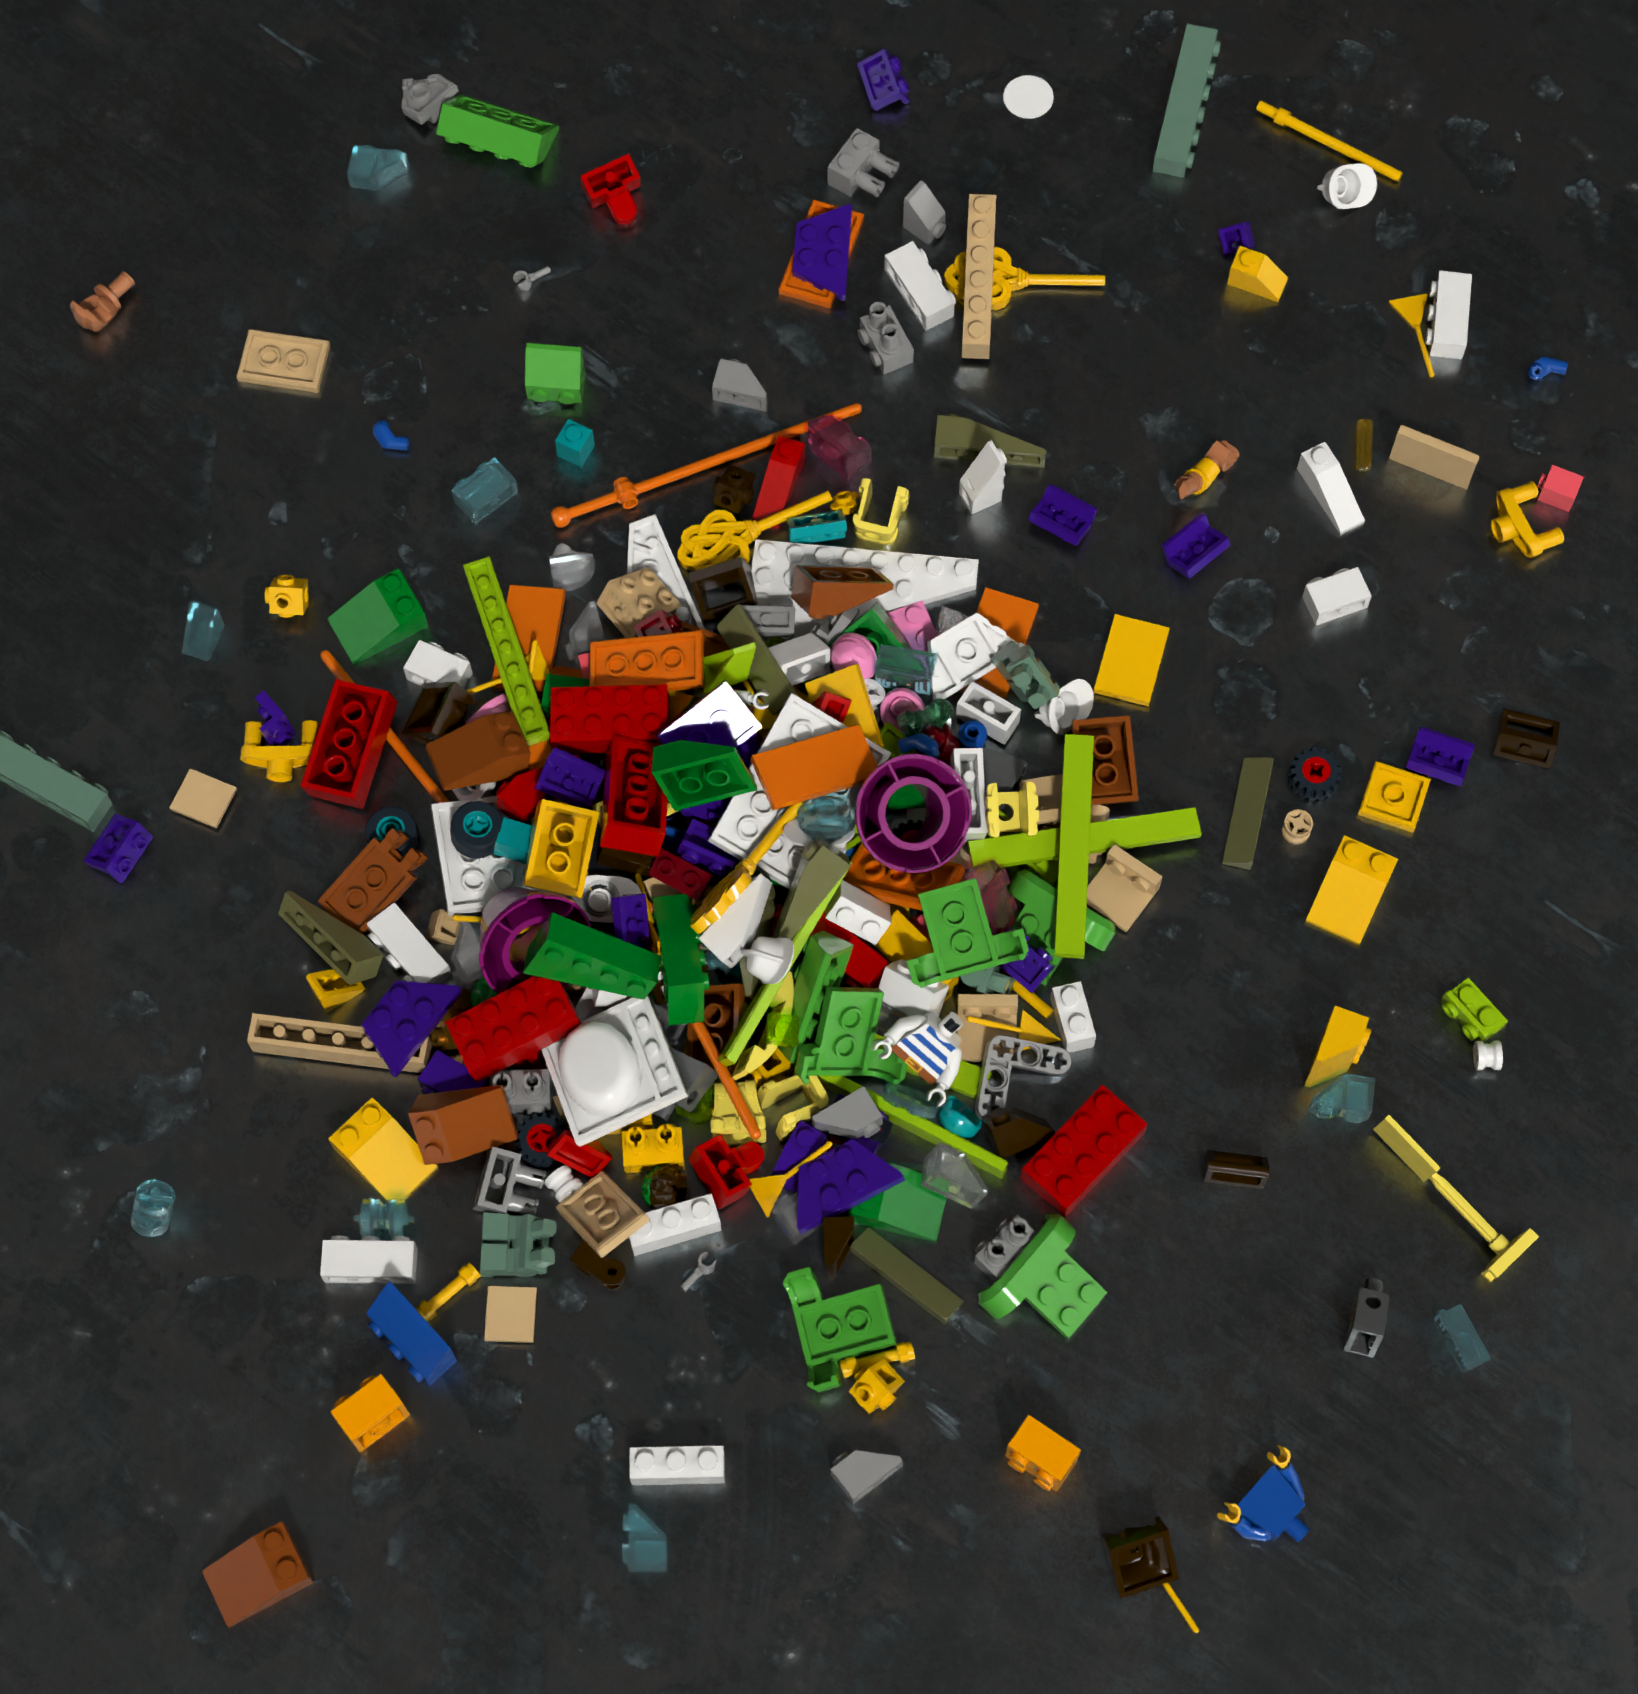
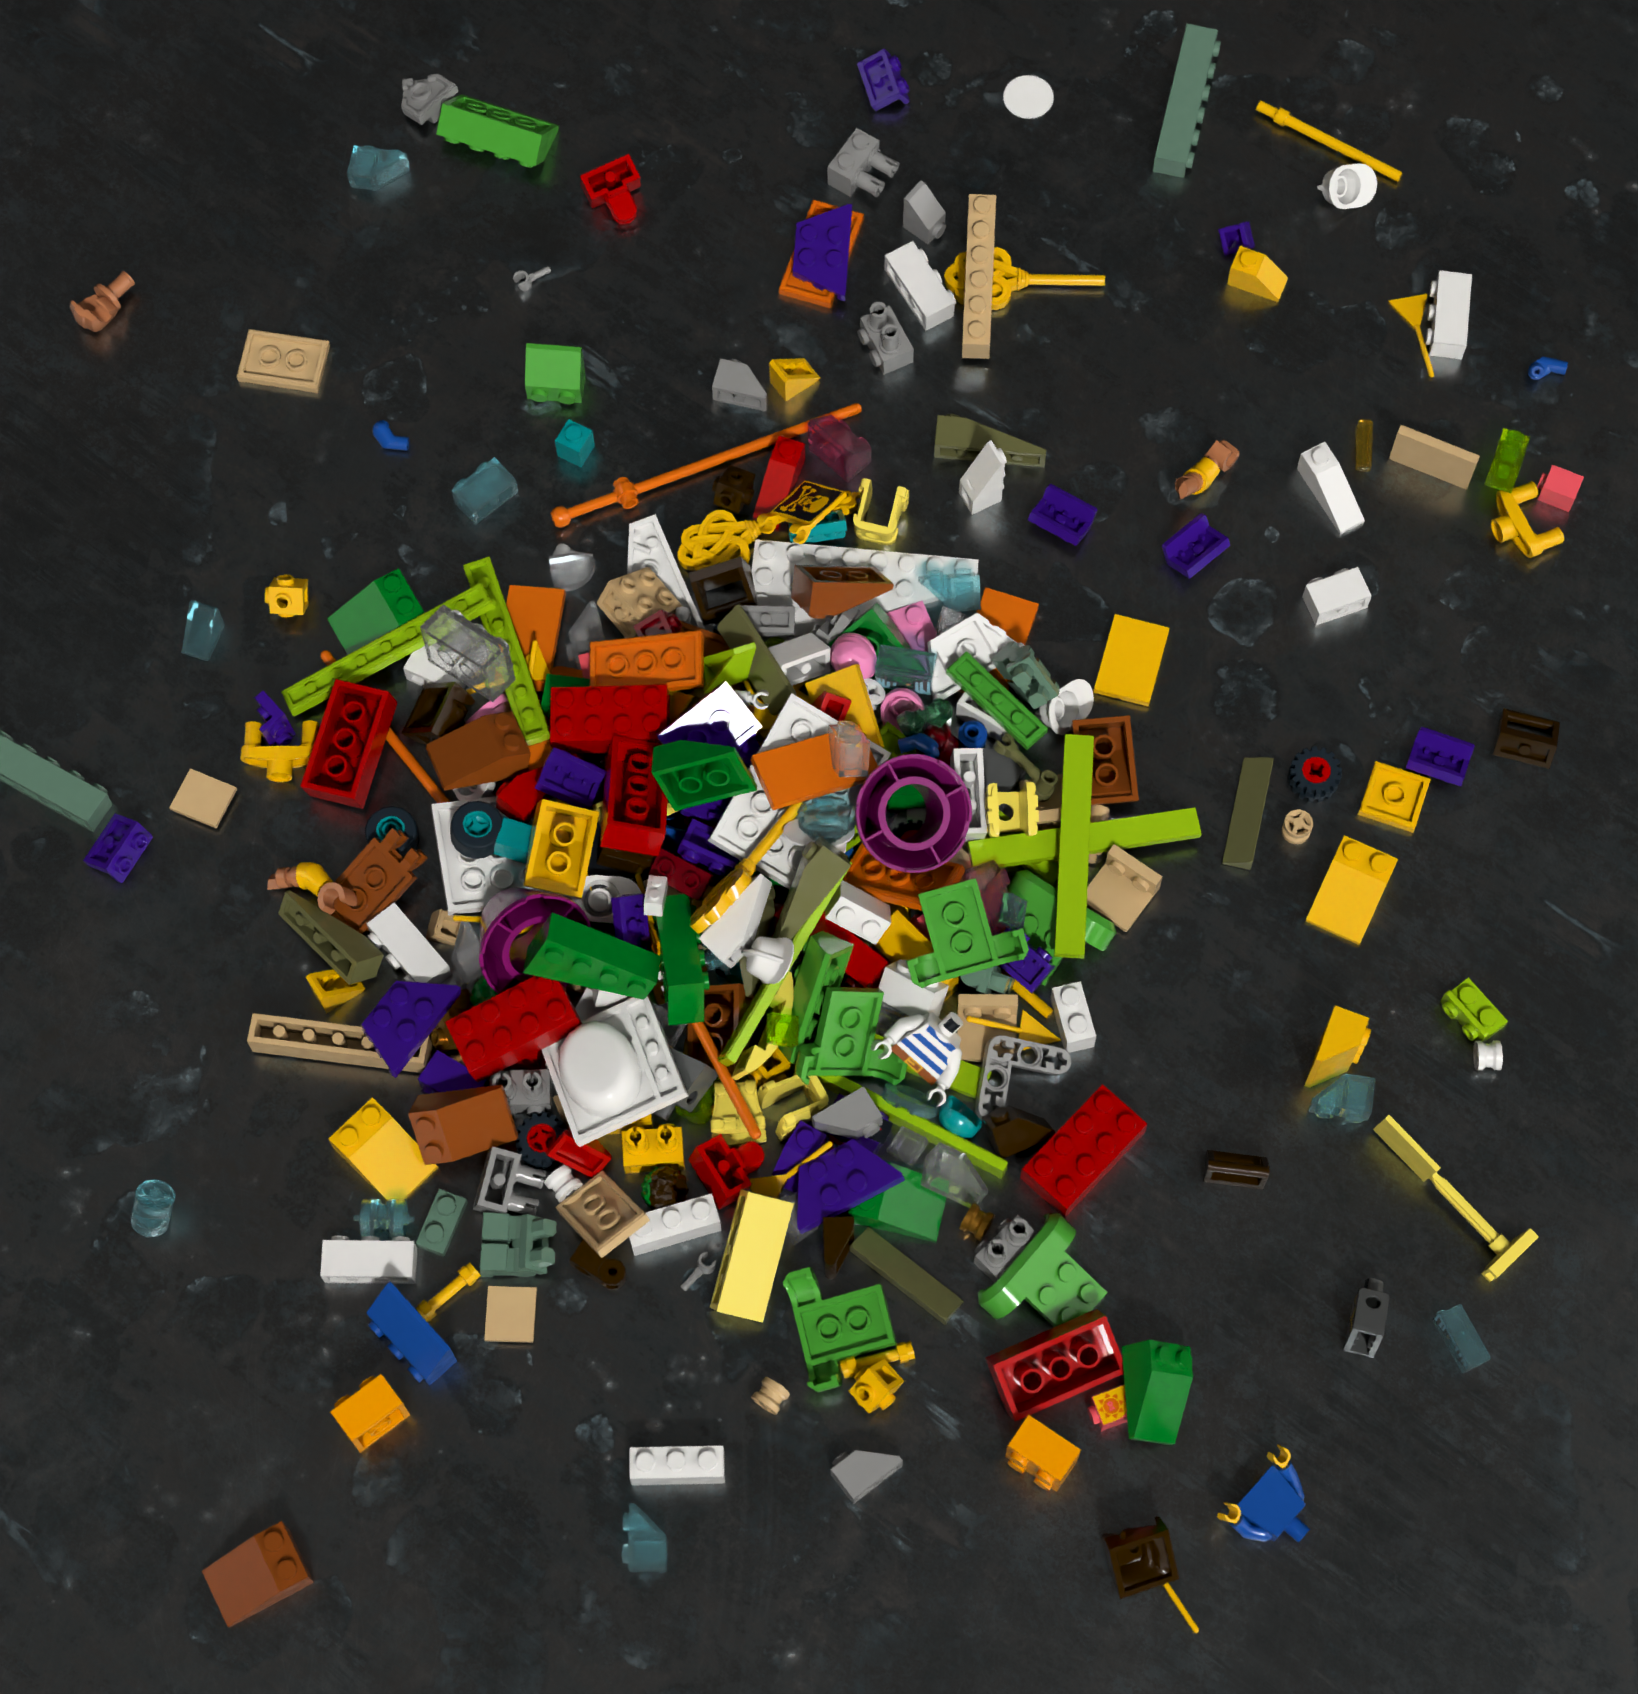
none -> nougat piece [267,862,357,915]
none -> lime tile [281,582,495,717]
none -> sand green plate [415,1189,468,1257]
none -> clear brick [420,604,515,702]
none -> white piece [644,875,668,917]
none -> light yellow brick [710,1189,794,1323]
none -> tan wheel [751,1377,790,1415]
none -> yellow flag [757,480,847,544]
none -> yellow slope [769,358,820,402]
none -> clear slope [828,721,870,777]
none -> clear tile [886,1126,929,1166]
none -> clear light blue slope [918,568,981,612]
none -> bright green tile [946,651,1048,750]
none -> pearl gold wheel [959,1203,995,1241]
none -> red brick [985,1309,1124,1422]
none -> olive brick [993,733,1058,802]
none -> clear light blue tile [999,893,1027,929]
none -> brick [1087,1384,1128,1431]
none -> green slope [1122,1339,1193,1445]
none -> clear neon green brick [1484,428,1530,493]

